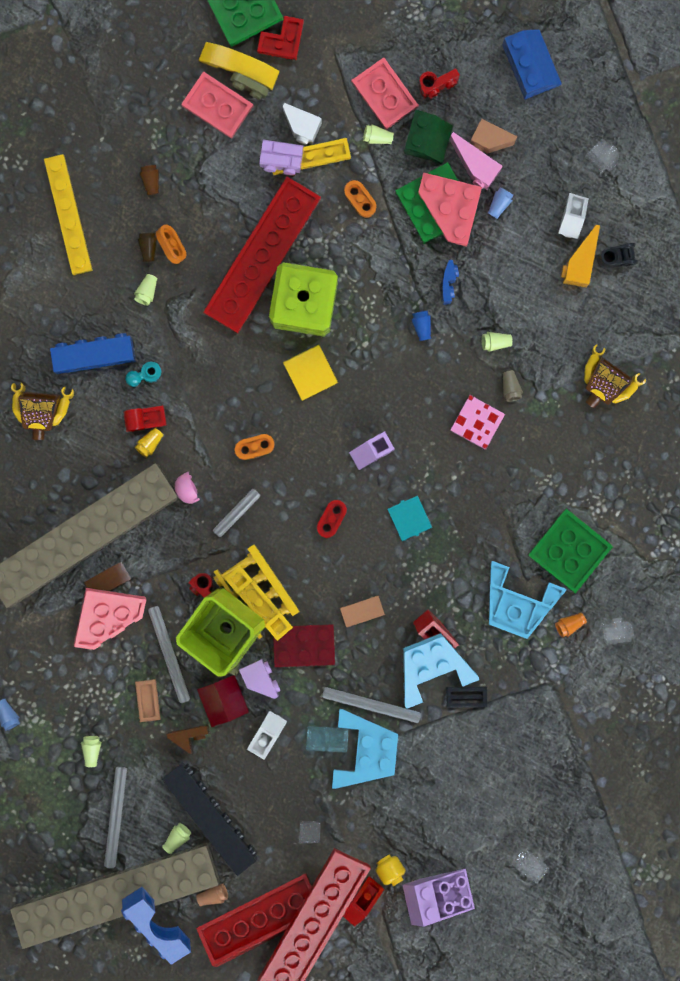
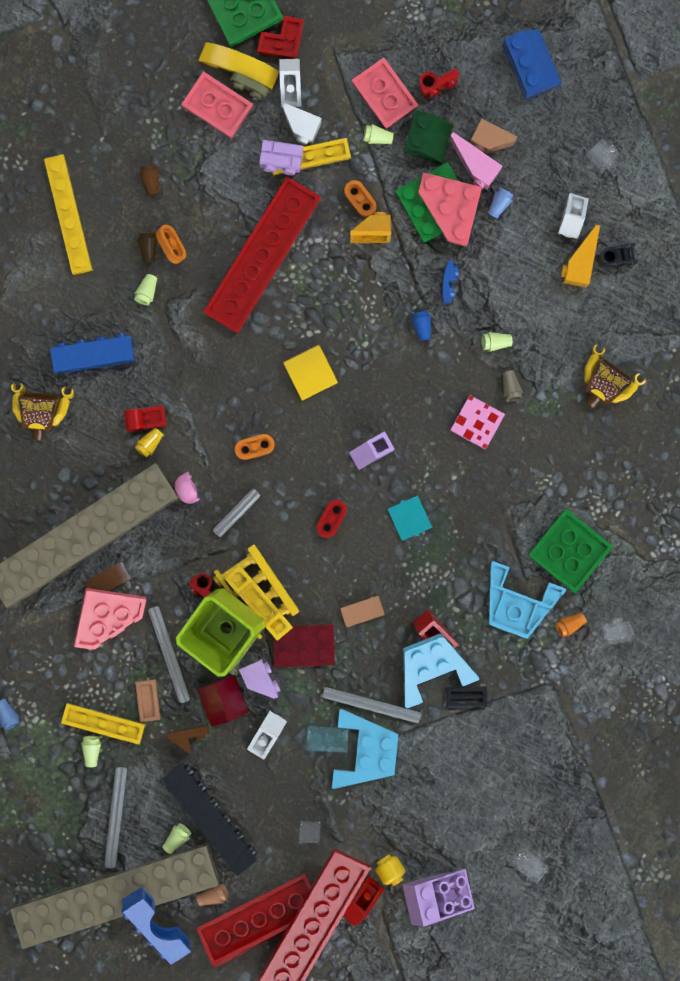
teal plate [125,362,161,387] -> none
lime plate [269,262,338,337] -> none
none -> yellow plate [61,703,146,745]
none -> white slope [280,59,301,107]
none -> light orange slope [350,212,391,243]

